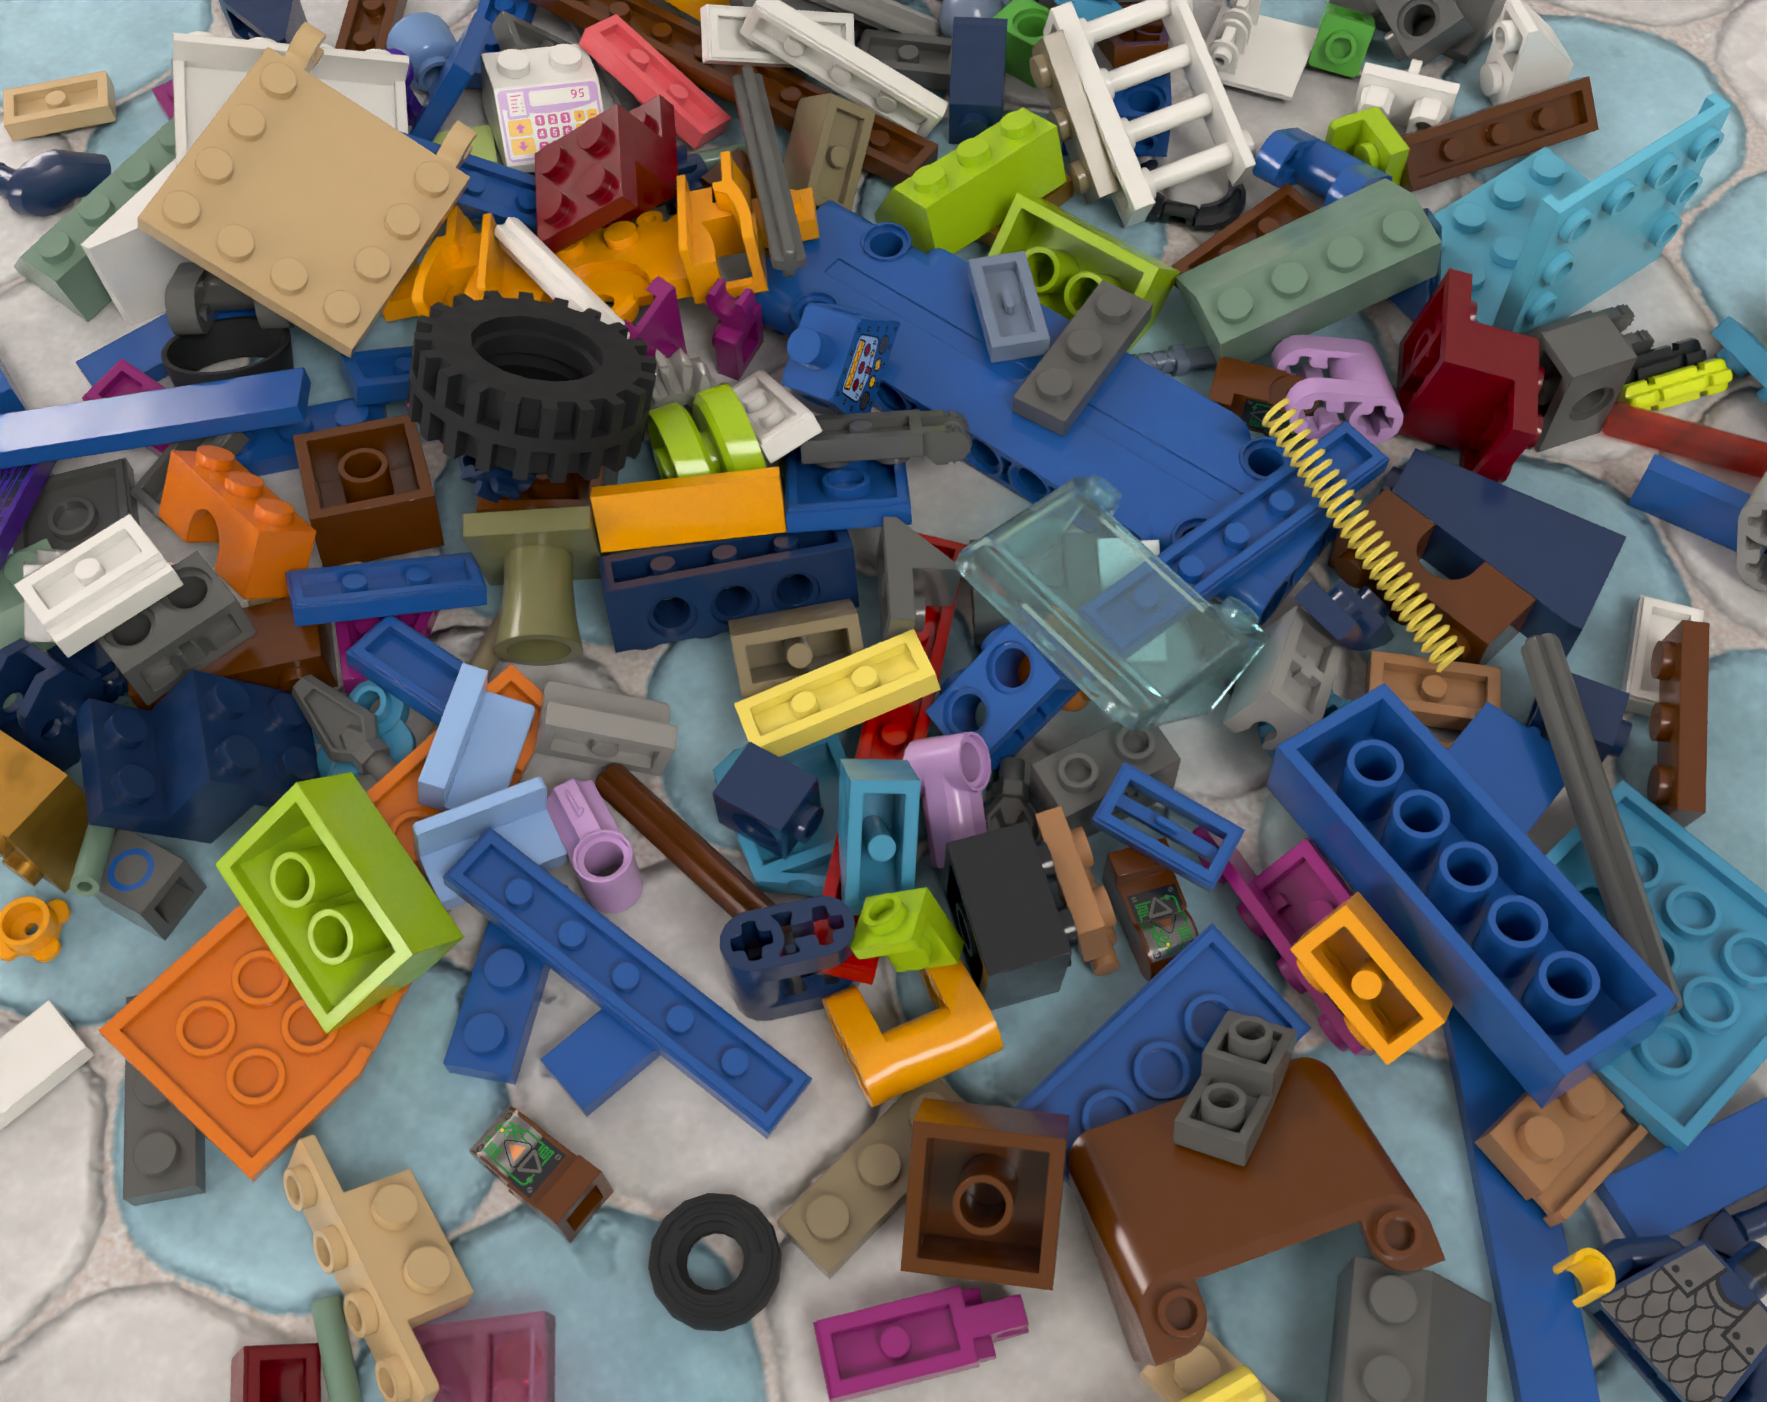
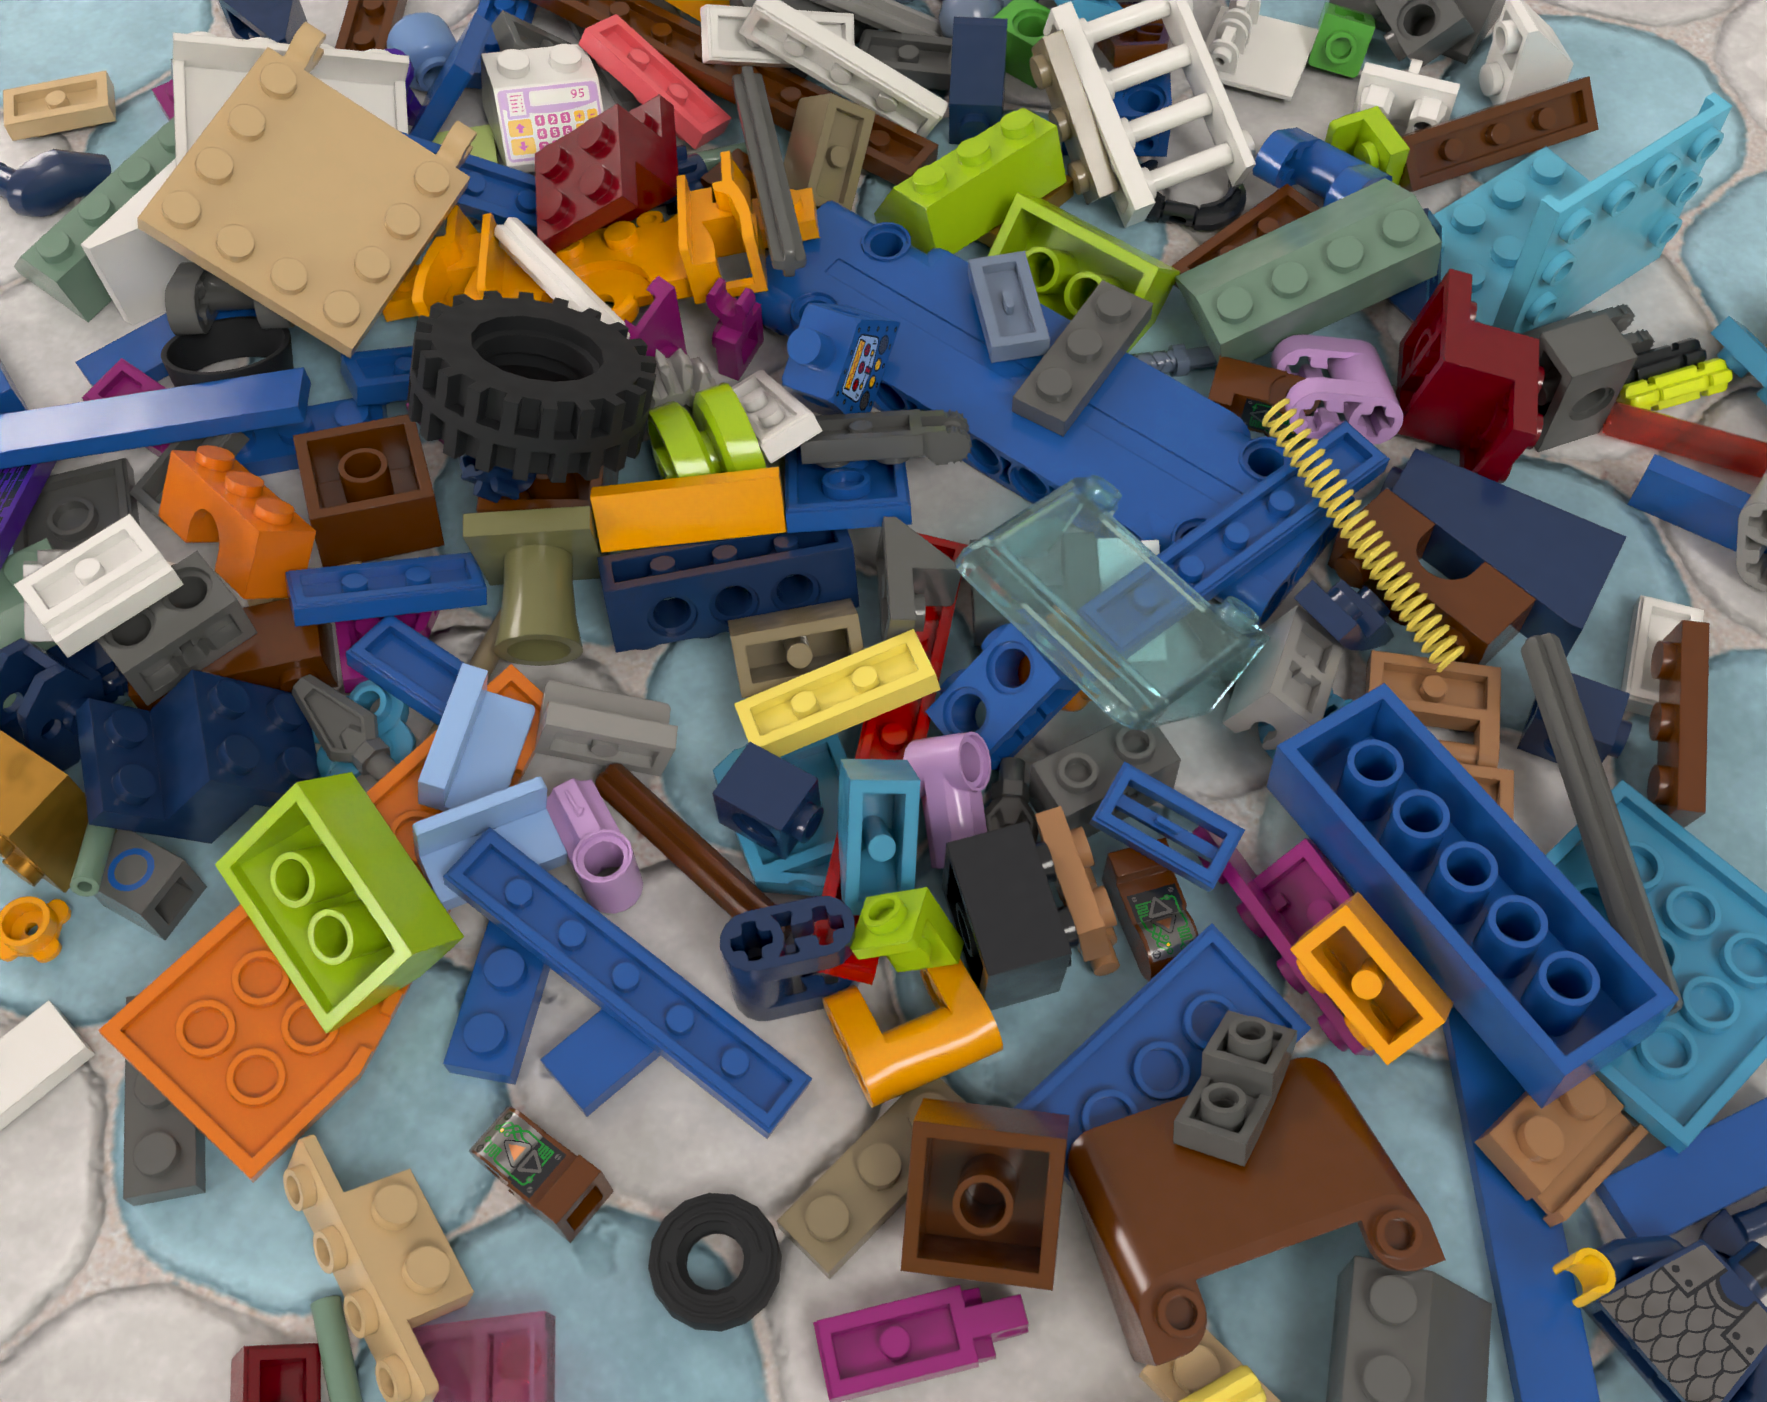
blue piece [1448,701,1565,835] -> none

